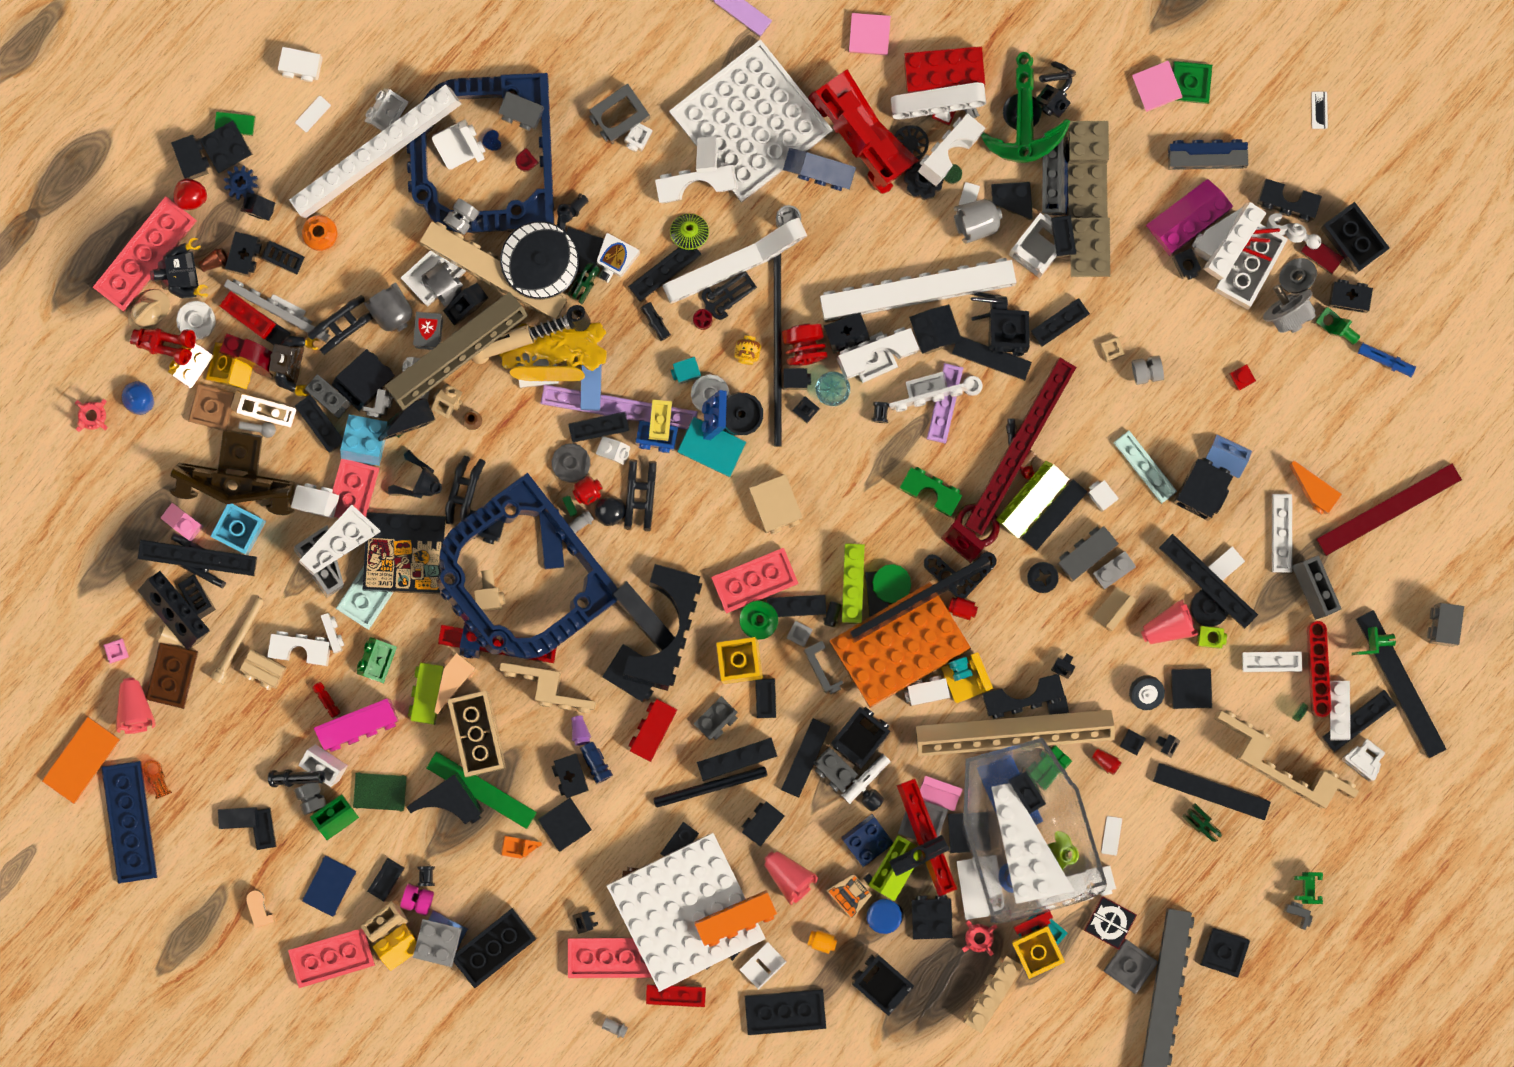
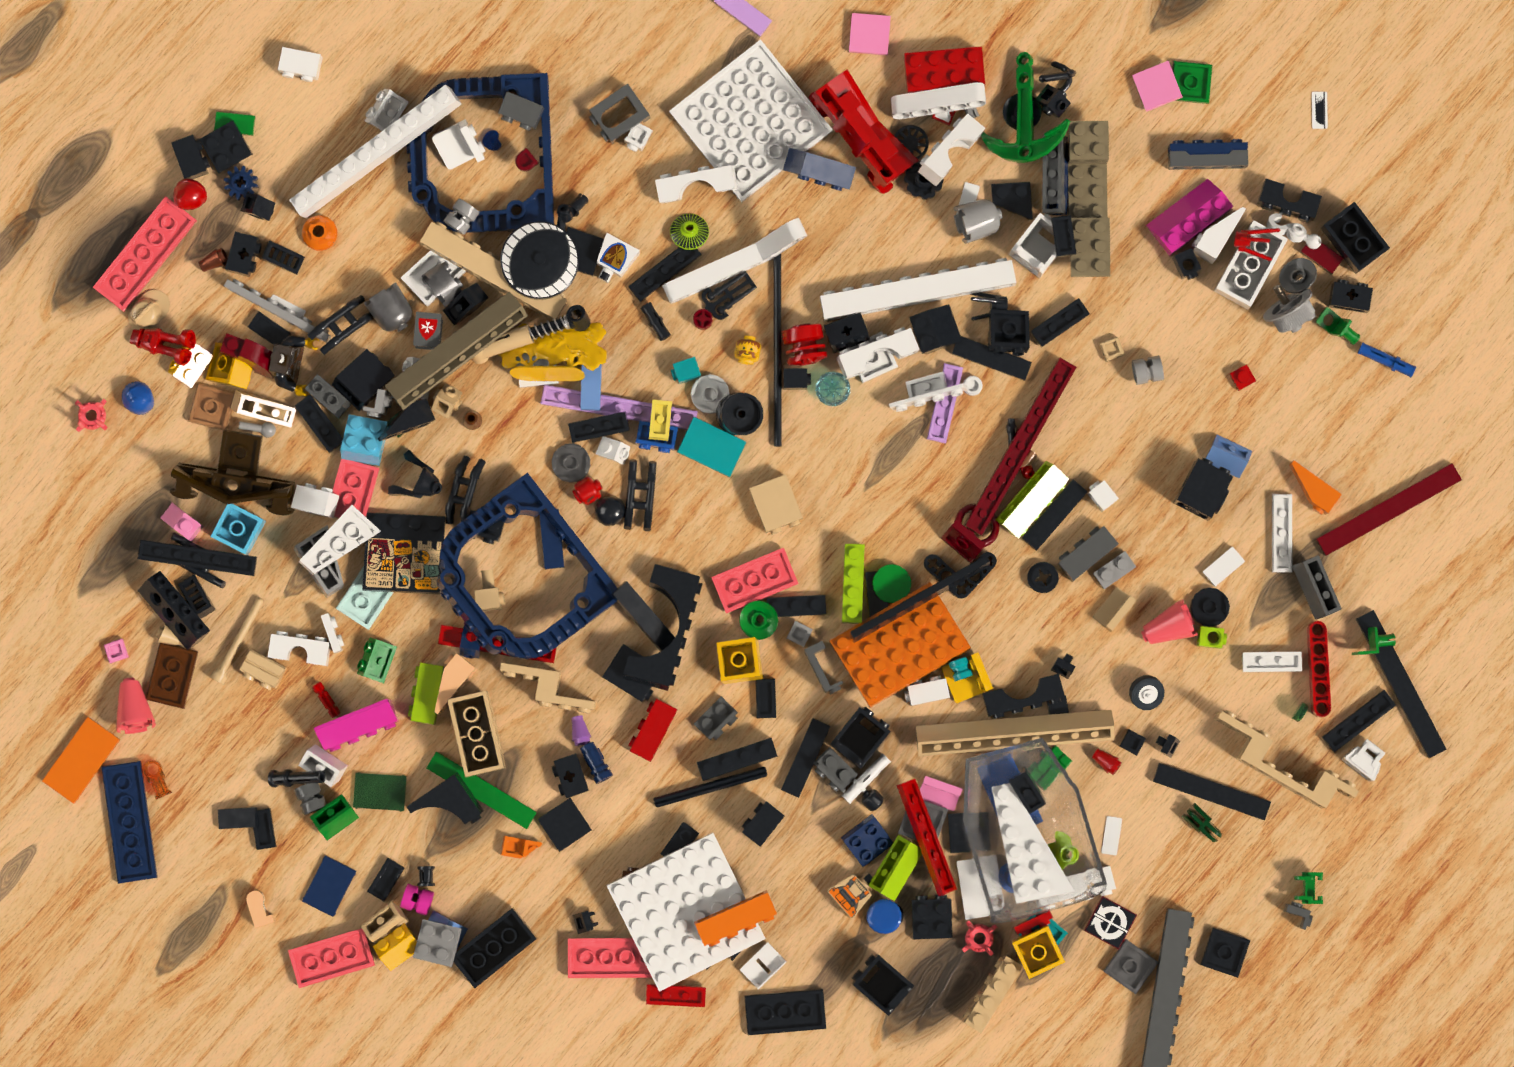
black torso [150,238,208,299] -> none
white tile [176,301,216,340] -> none
red plate [219,291,276,340] -> none
white sticker [295,96,331,132] -> none
dark green tile [562,496,578,517] -> none
dark green arm [567,263,600,305] -> none
light grey pin [568,510,594,533] -> none
light grey pin [602,1017,628,1038] -> none
white tile [696,136,718,173] -> none
blue plate [701,390,727,440] -> none
coral cone [764,851,818,905] -> none
light grey wheel [776,205,801,228] -> none
black tile [792,396,820,423] -> none
light orange brick [807,930,837,954] -> none
black pin [823,601,842,627] -> none
black bush [871,402,889,424] -> none
black piece [889,835,950,877] -> none
green arch [899,467,962,517] -> none
clear green tile [943,164,962,184] -> none
red brick [948,597,978,621] -> none
light aqua tile [1113,431,1177,504] -> none
black plate [1159,534,1258,629] -> none
black tile [1171,669,1212,709] -> none
white arch [1203,202,1266,280] -> none
white plate [1330,681,1350,740] -> none
dark grey brick [1427,603,1464,647] -> none

